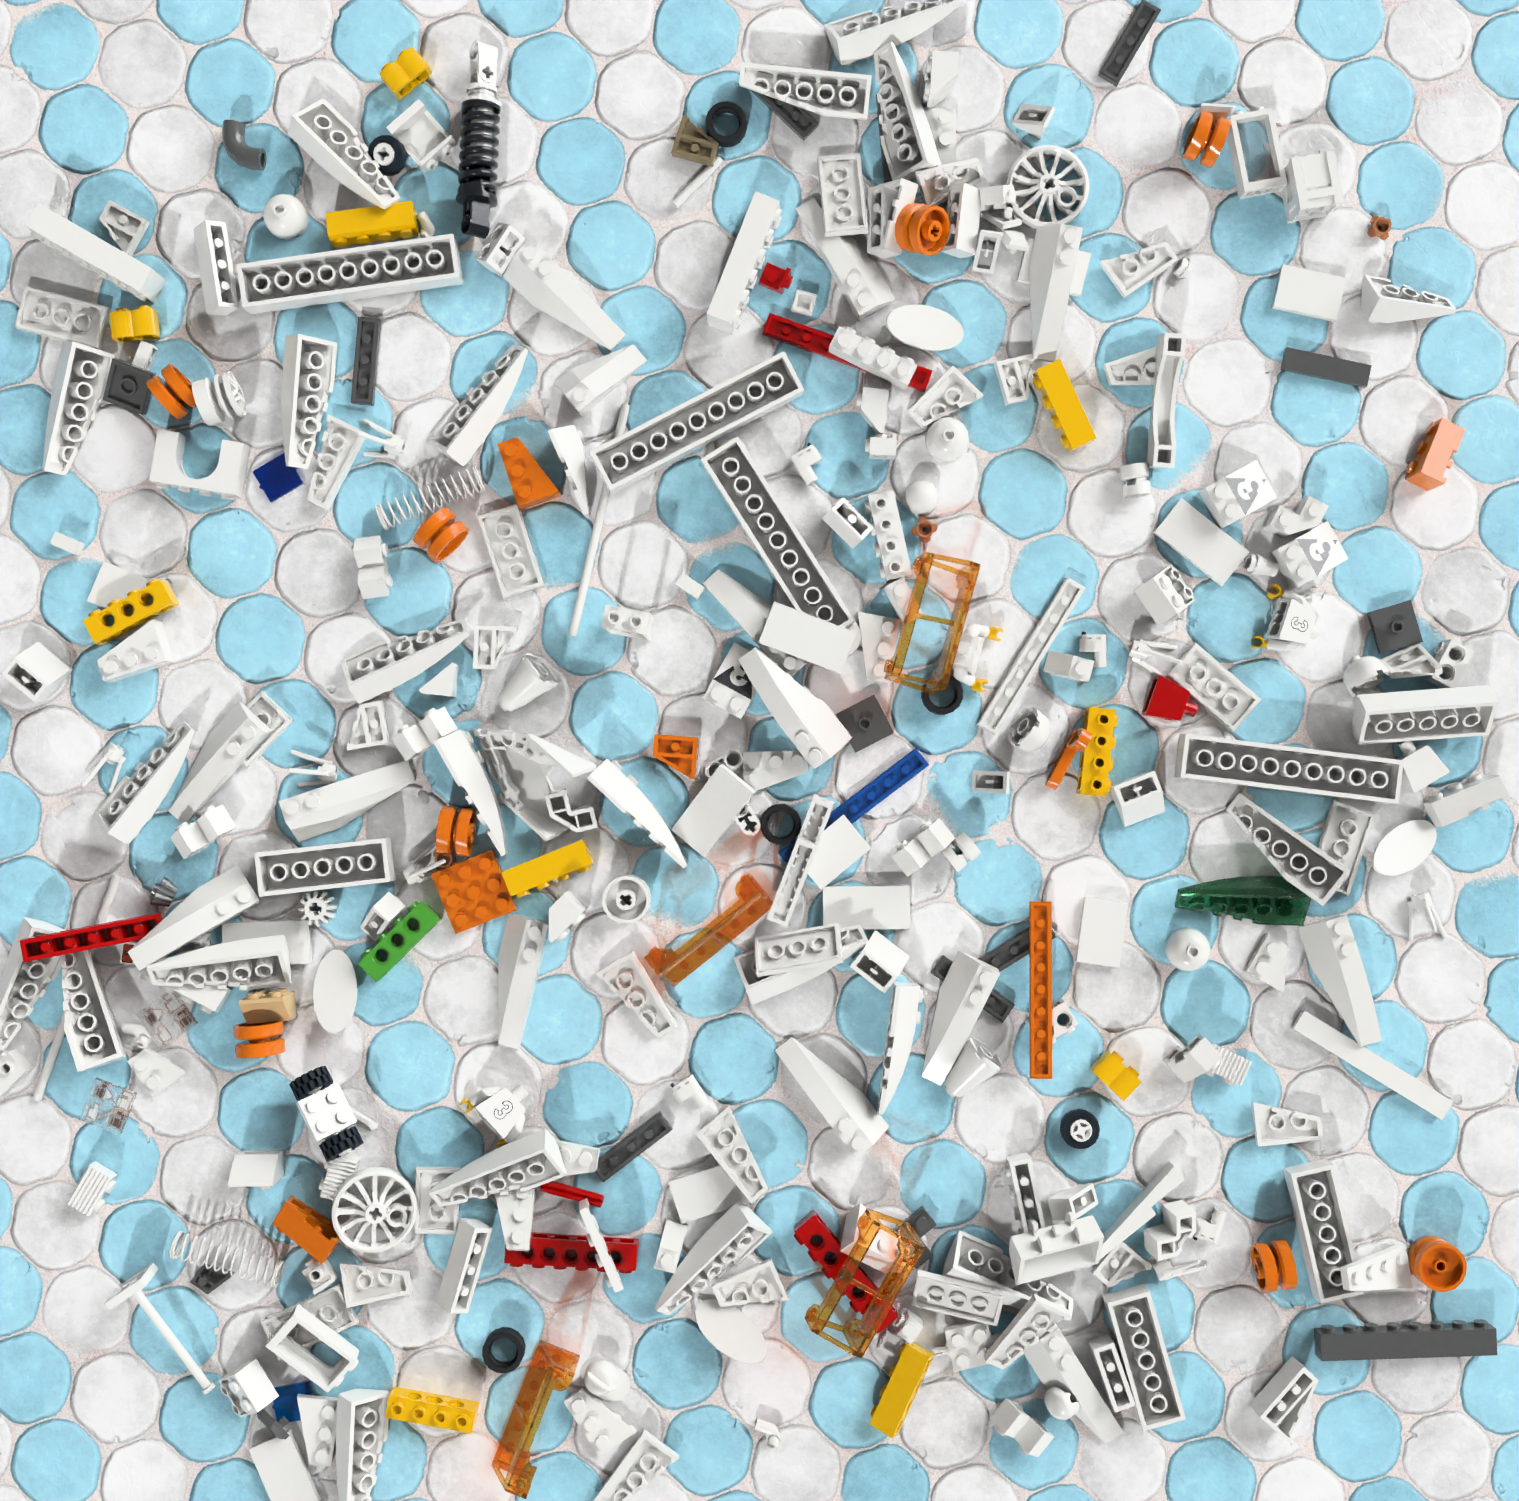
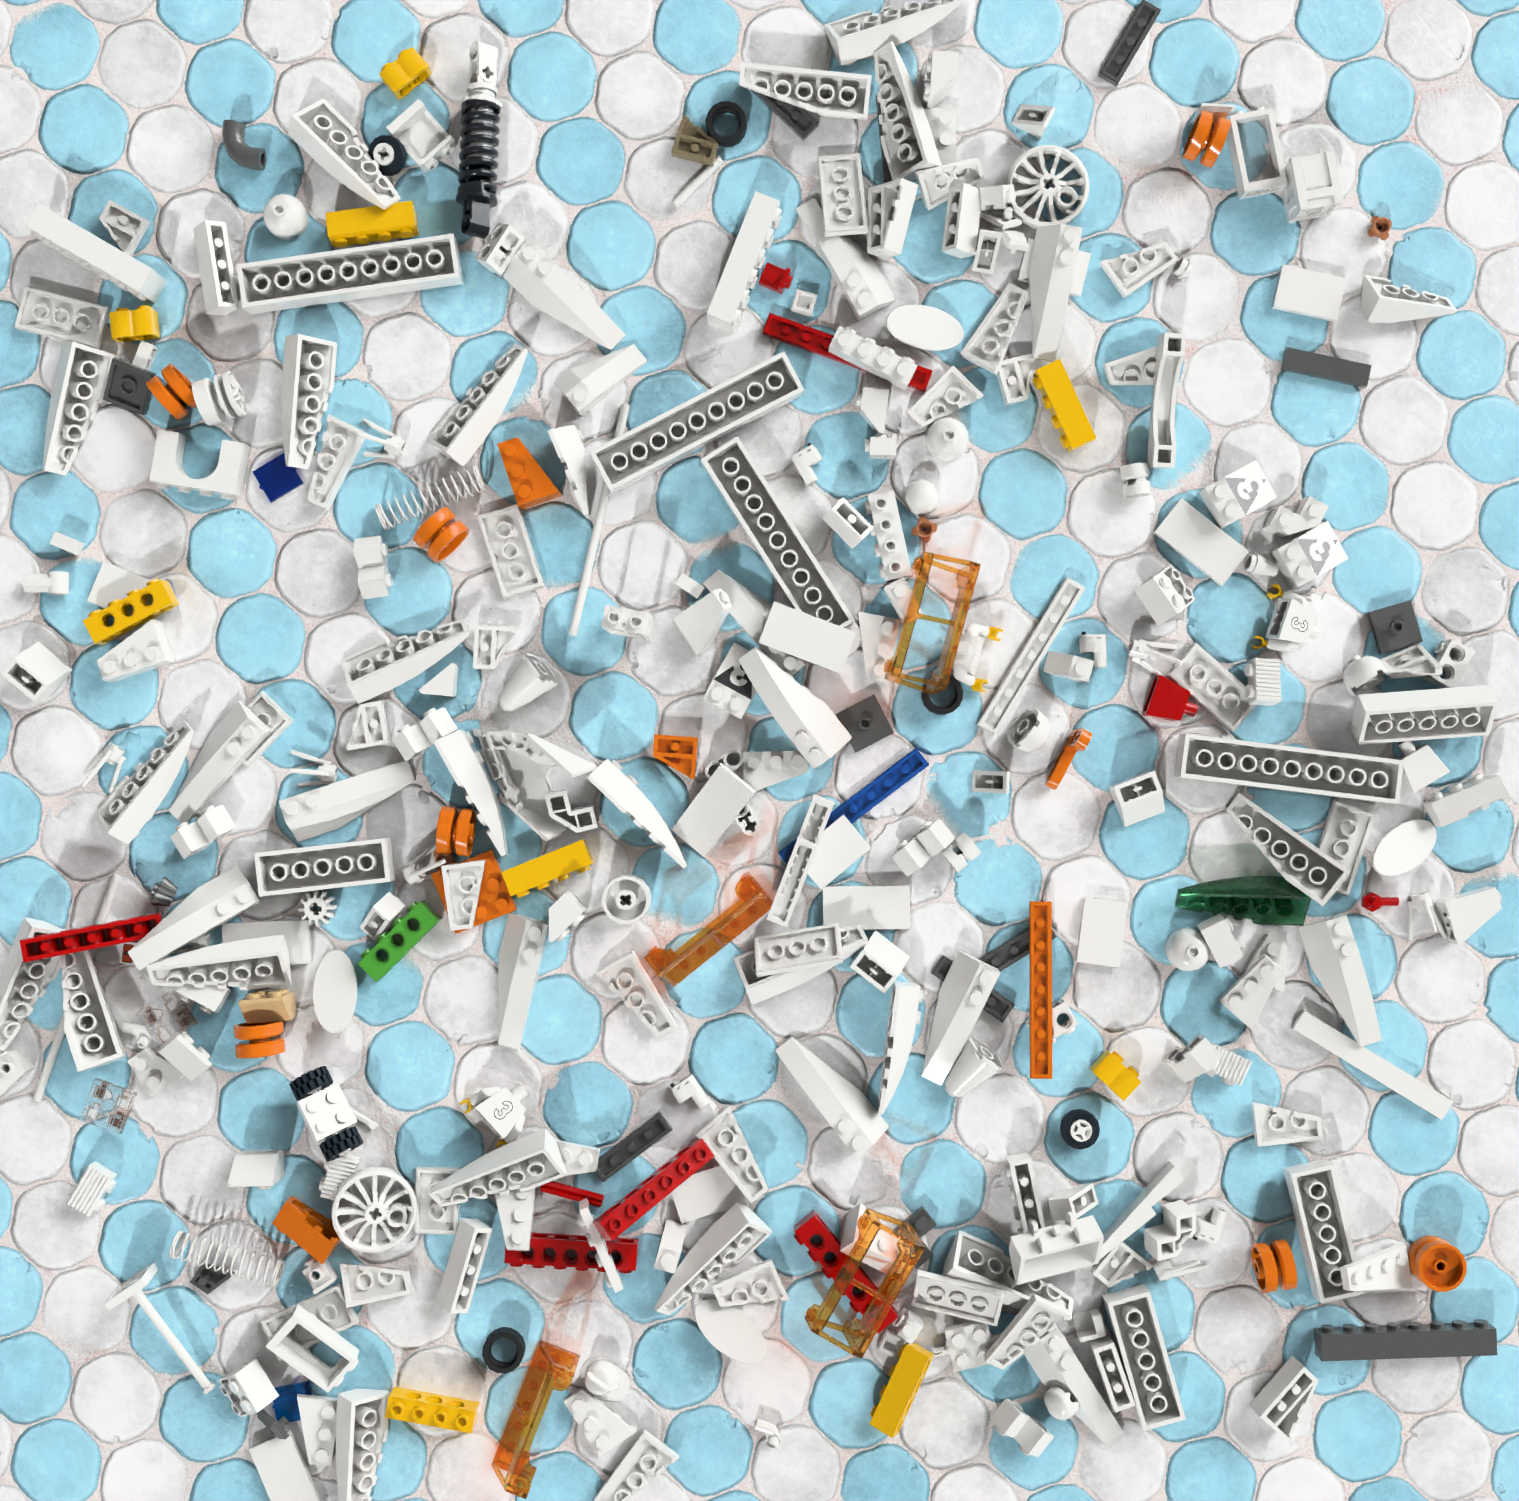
dark grey tile [351,317,381,406] -> none
white arm [416,211,436,238] -> none
black tyre [760,804,801,845] -> none
orange wheel [895,203,950,256] -> none
yellow brick [1076,707,1118,797] -> none
wedge [1405,418,1465,491] -> none
none -> white piece [22,571,69,595]
none -> white slope [157,1031,212,1082]
none -> white wing [441,859,486,931]
none -> red brick [593,1138,715,1241]
none -> white slope [673,588,732,655]
none -> white wing [960,283,1029,375]
none -> white panel [1072,1308,1106,1342]
none -> white brick [1197,913,1244,968]
none -> white wing [1219,954,1282,1030]
none -> white brick [1244,658,1282,706]
none -> red piece [1361,892,1399,912]
none -> white slope [1437,886,1502,944]

